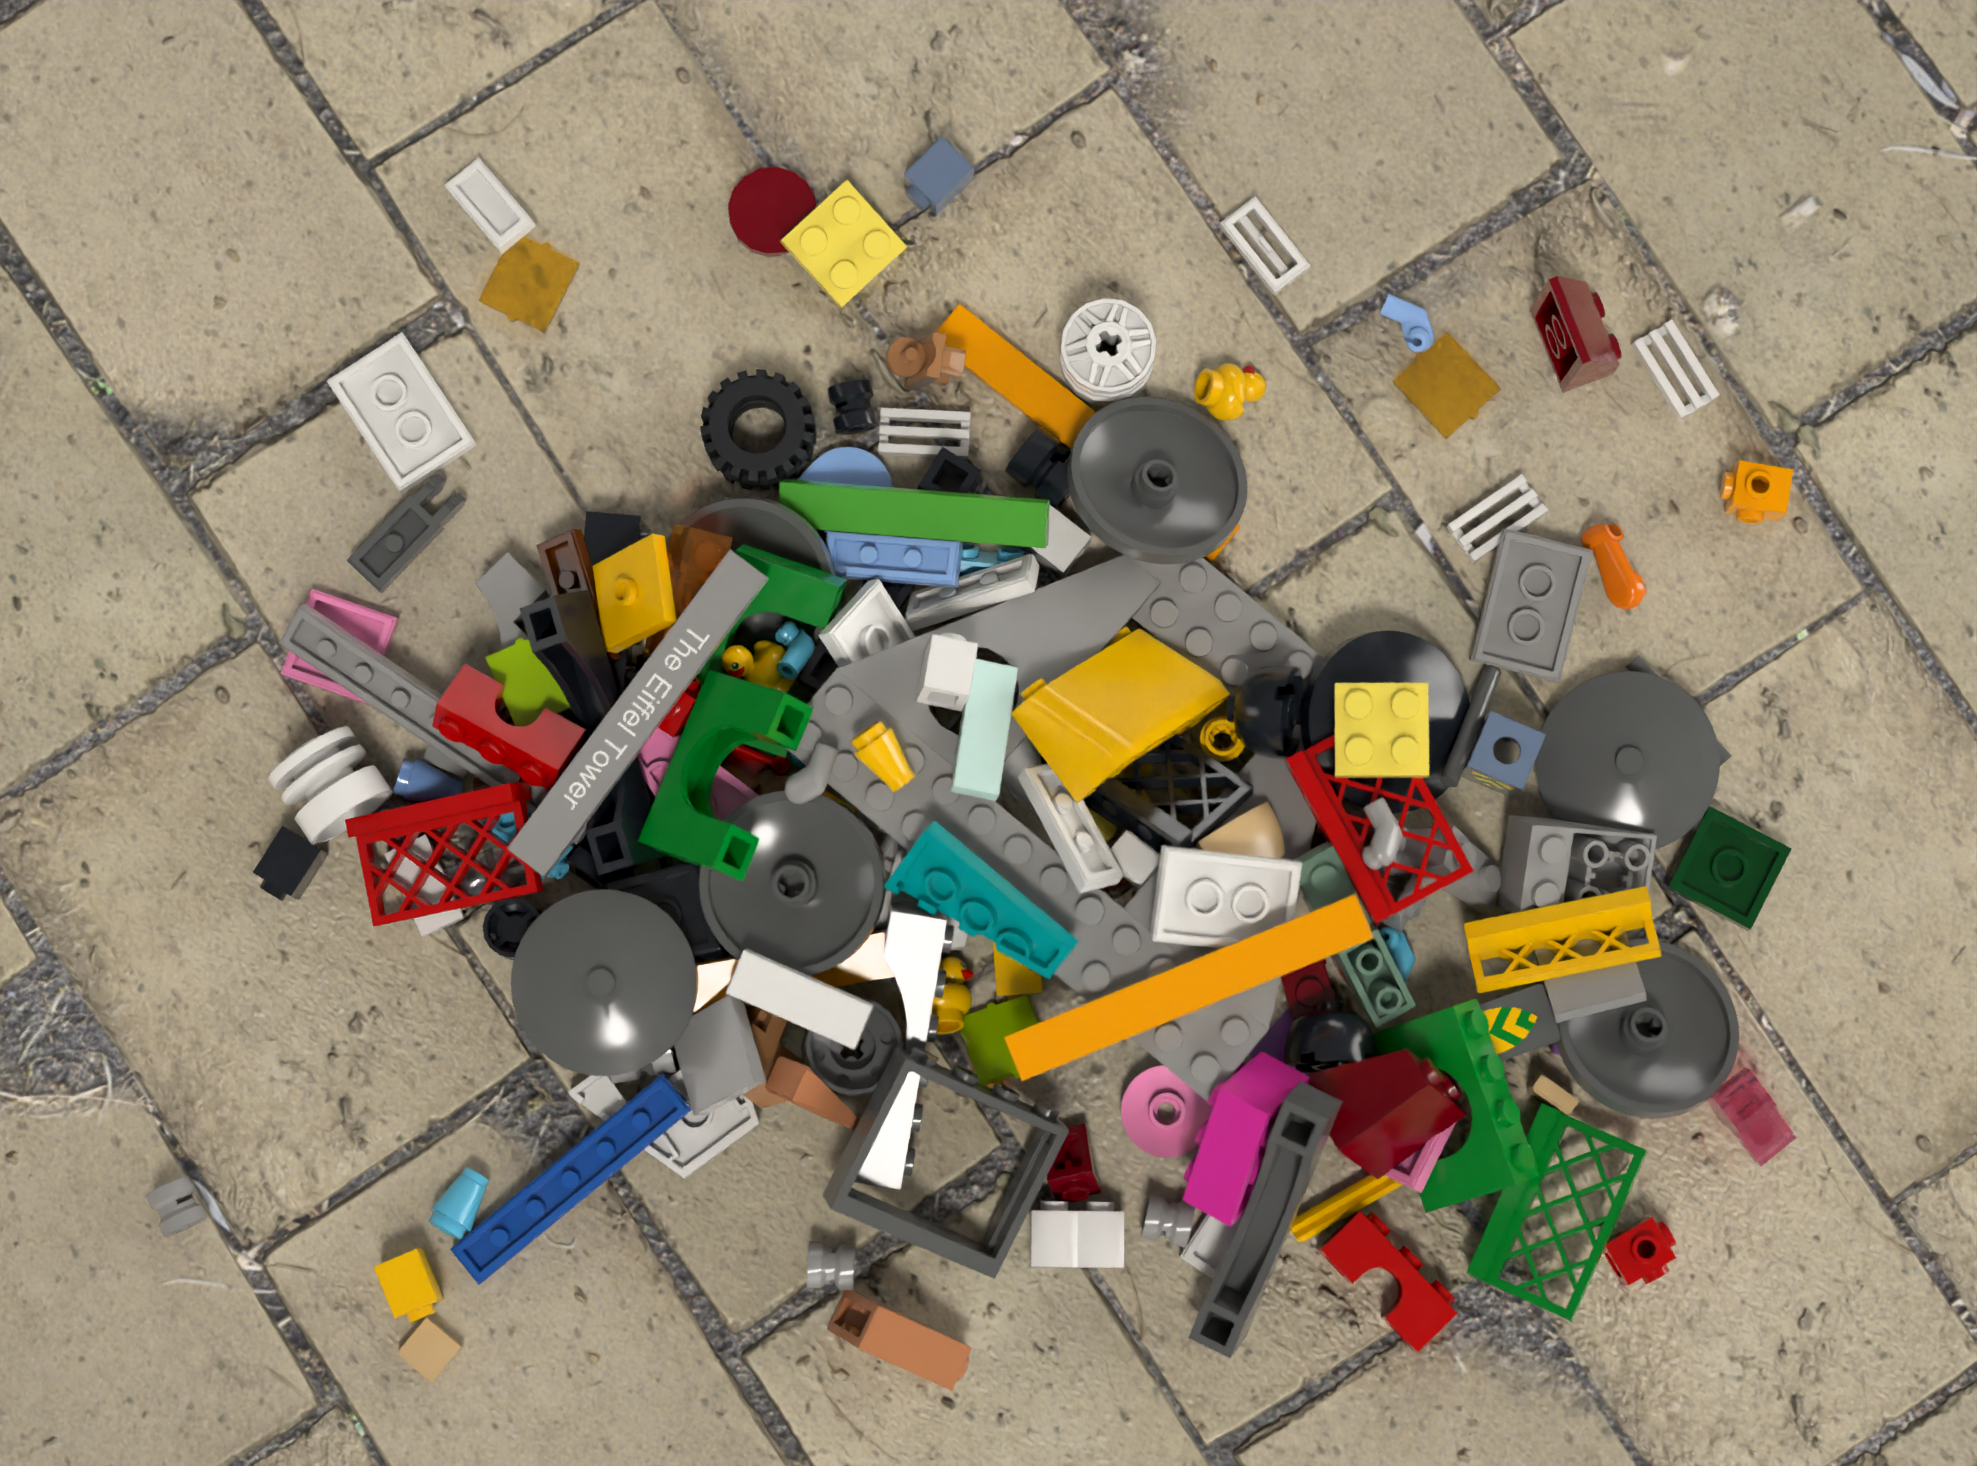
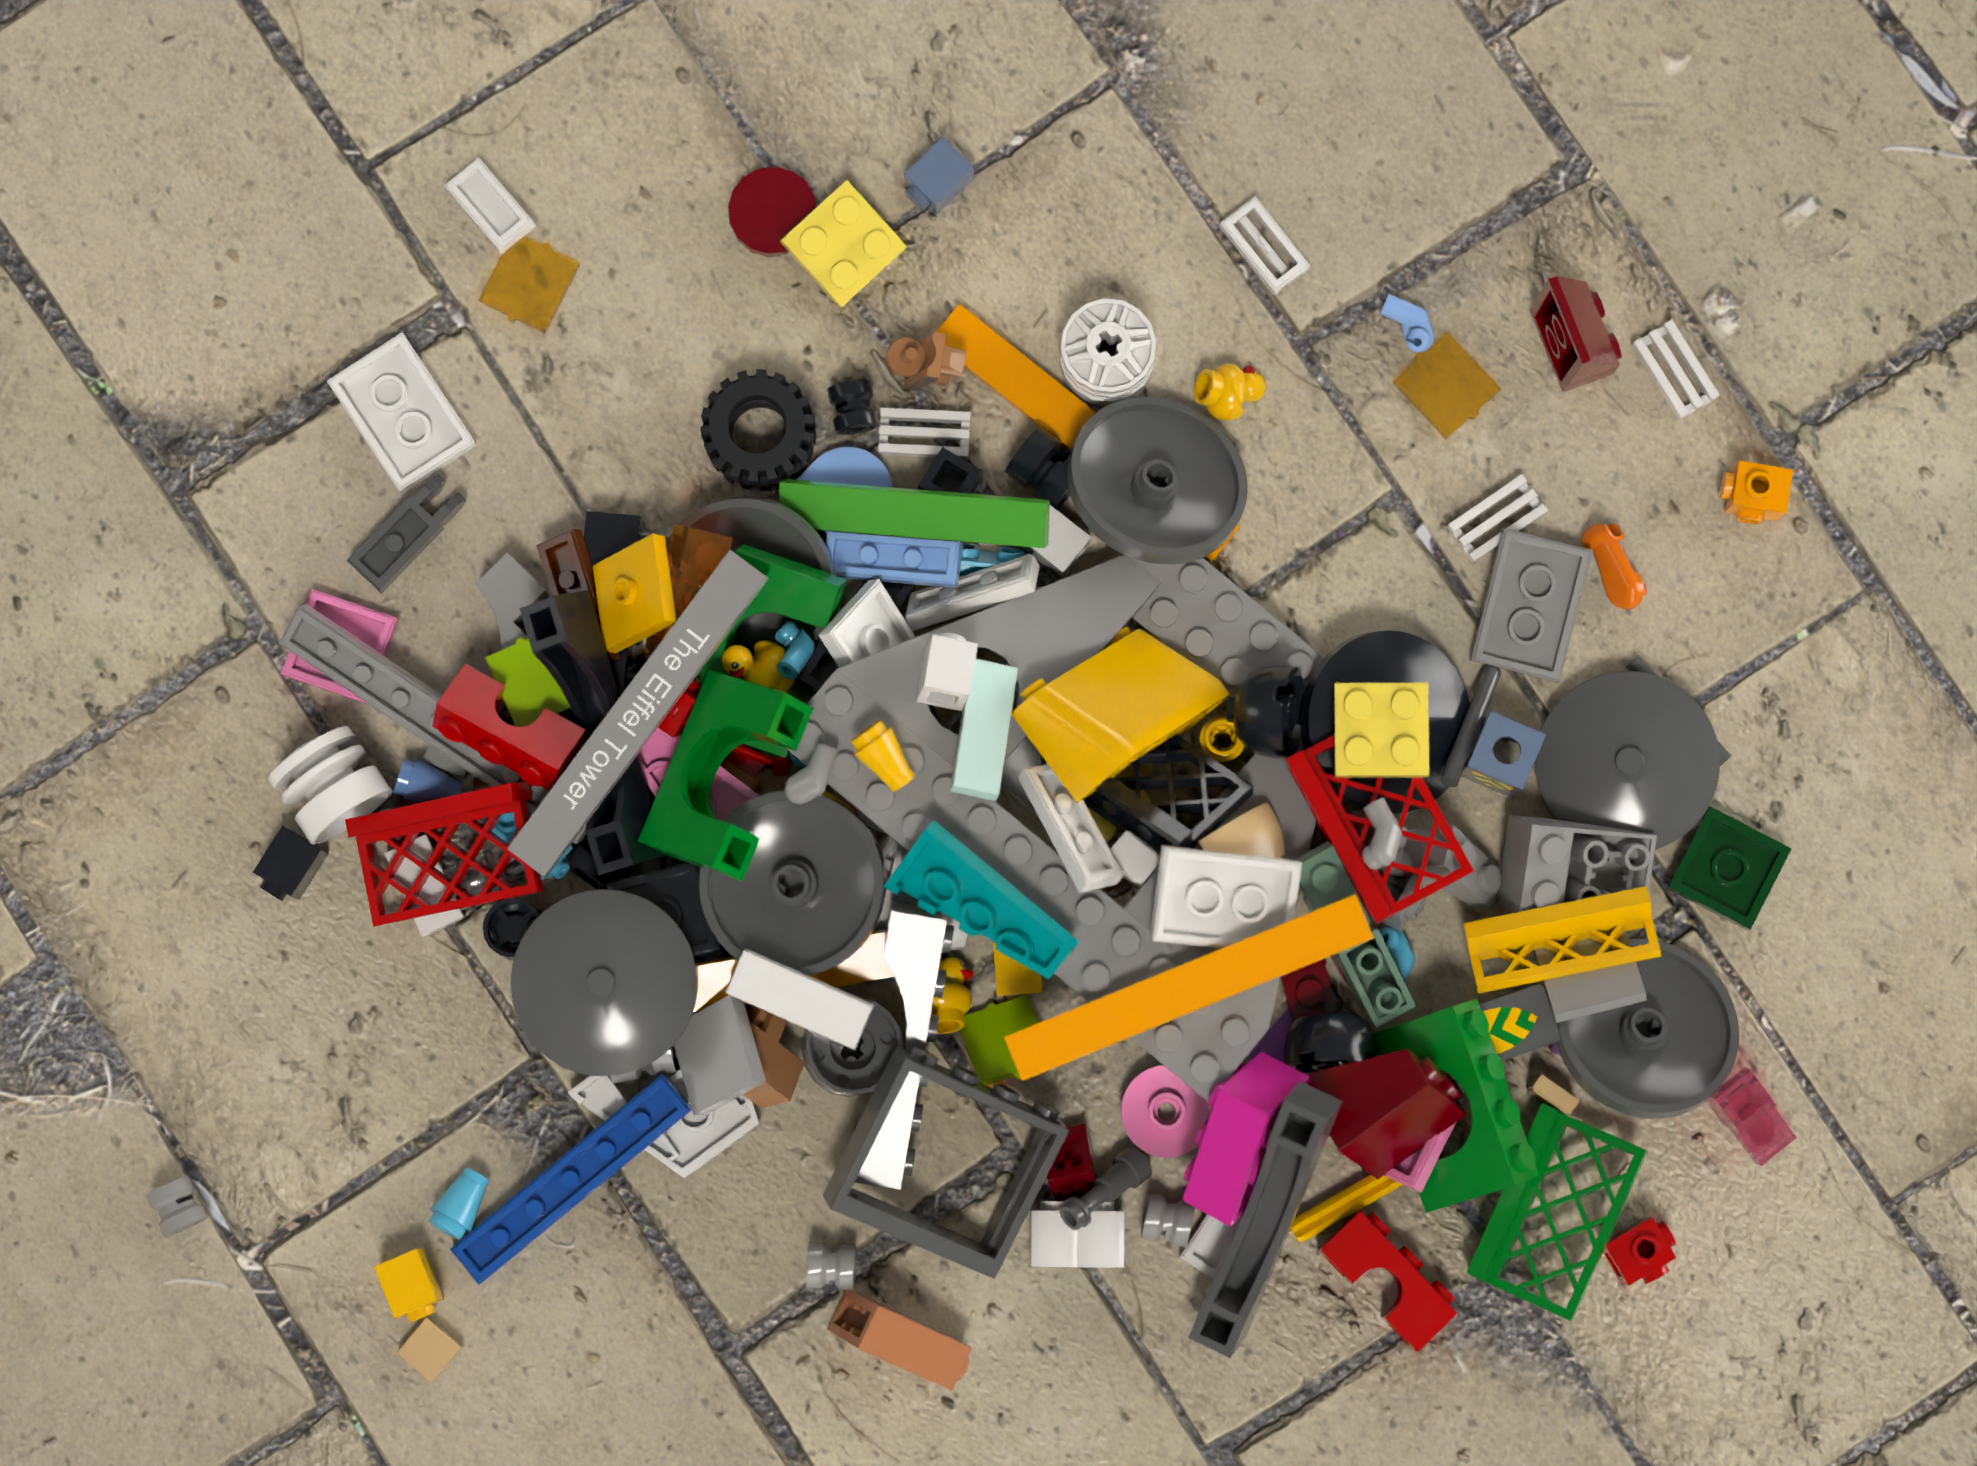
nougat slope [764,1056,860,1129] -> none
none -> dark grey piece [1060,1147,1152,1230]

